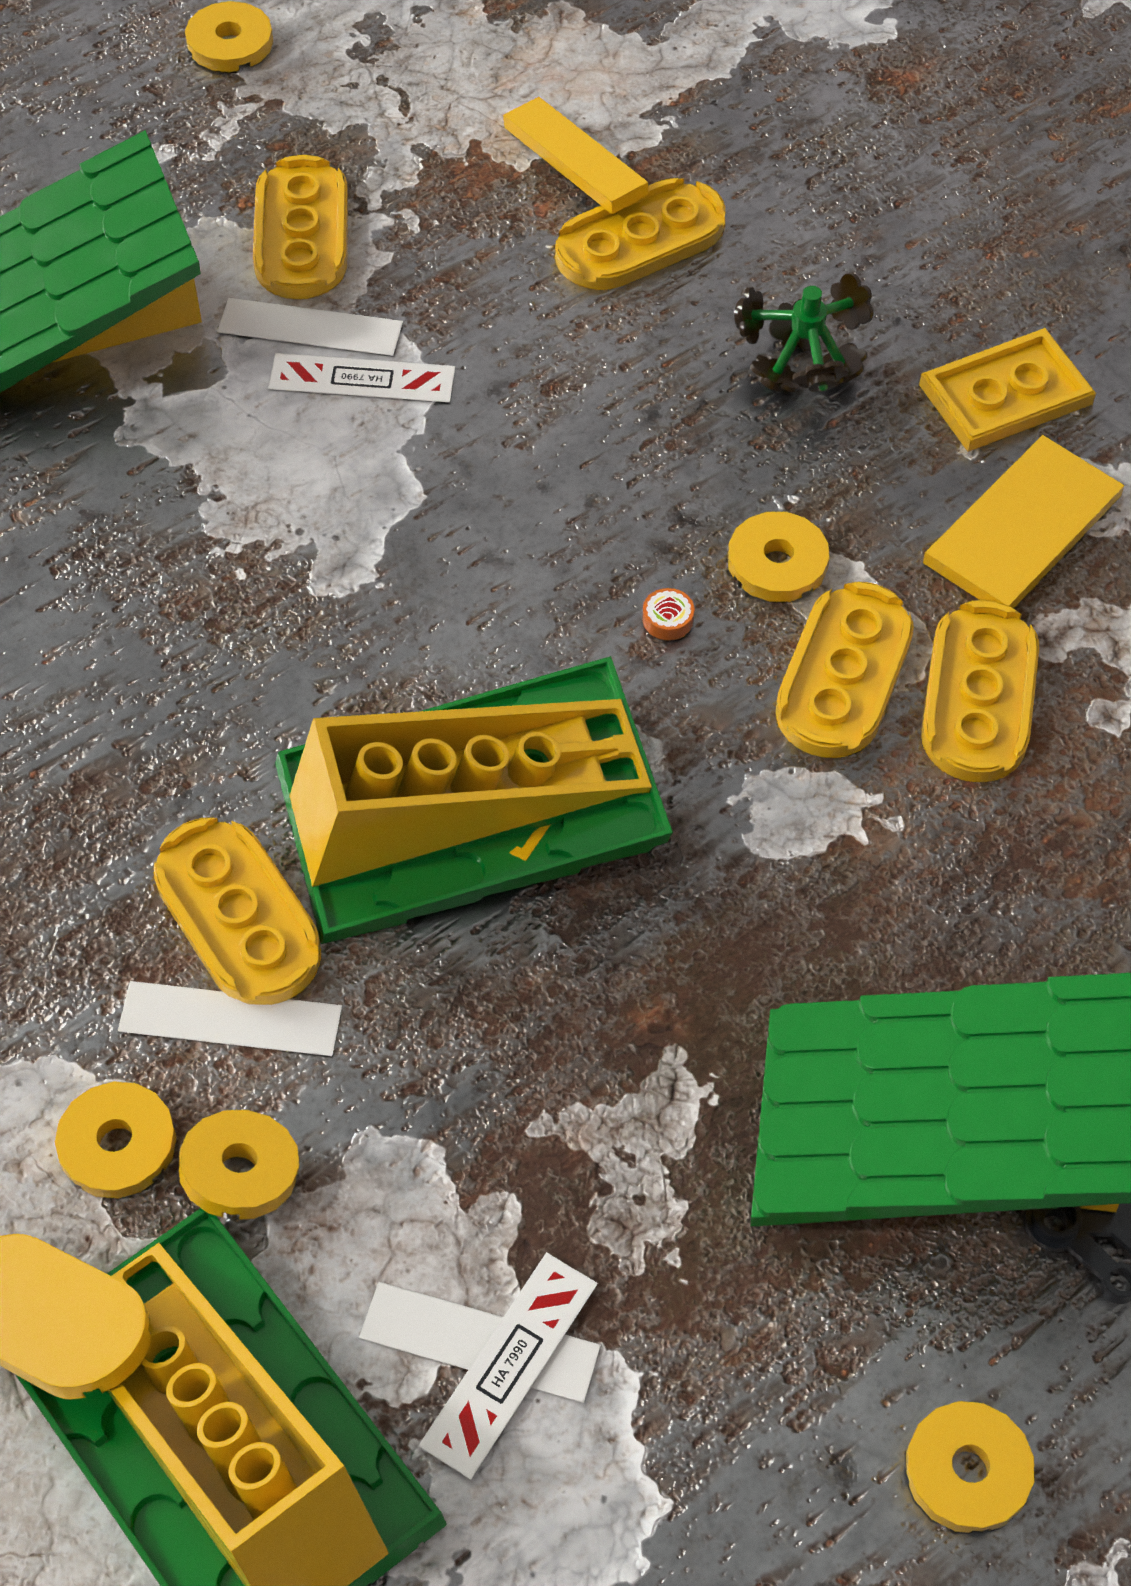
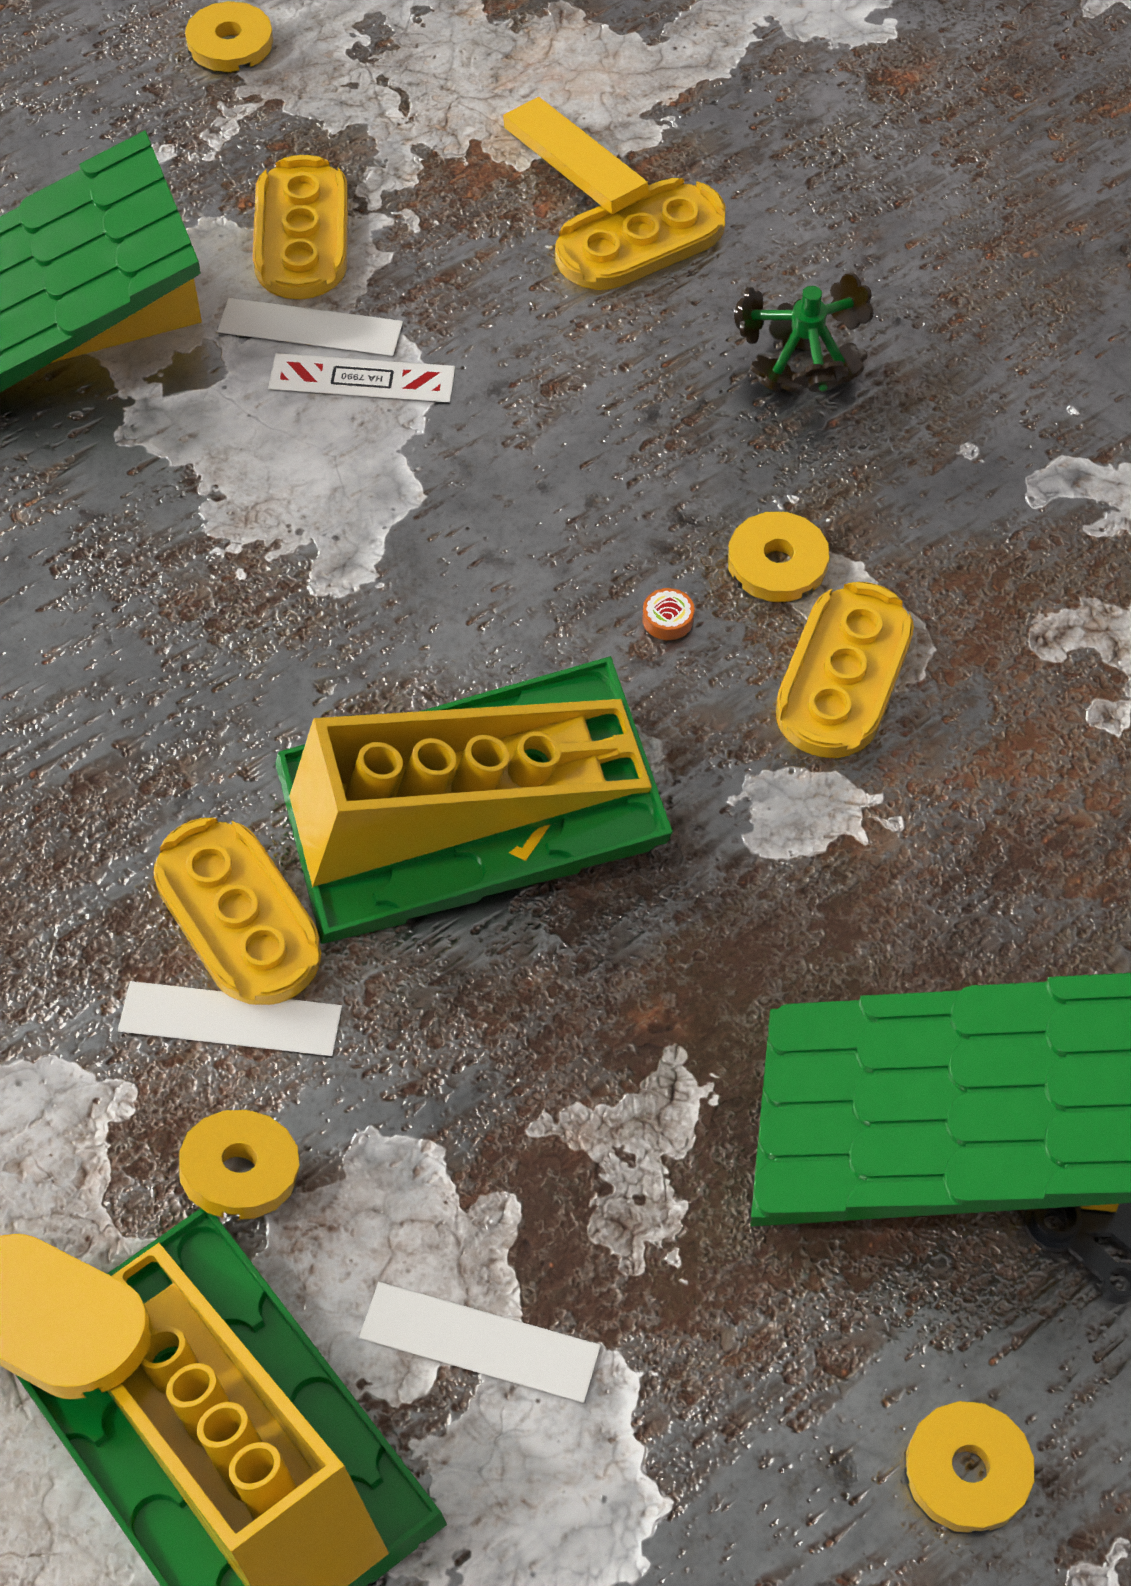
yellow tile [55,1081,177,1199] -> none
white sticker [418,1252,598,1480] -> none
yellow tile [919,328,1096,452] -> none
yellow tile [921,600,1039,782] -> none
yellow tile [923,435,1125,609] -> none

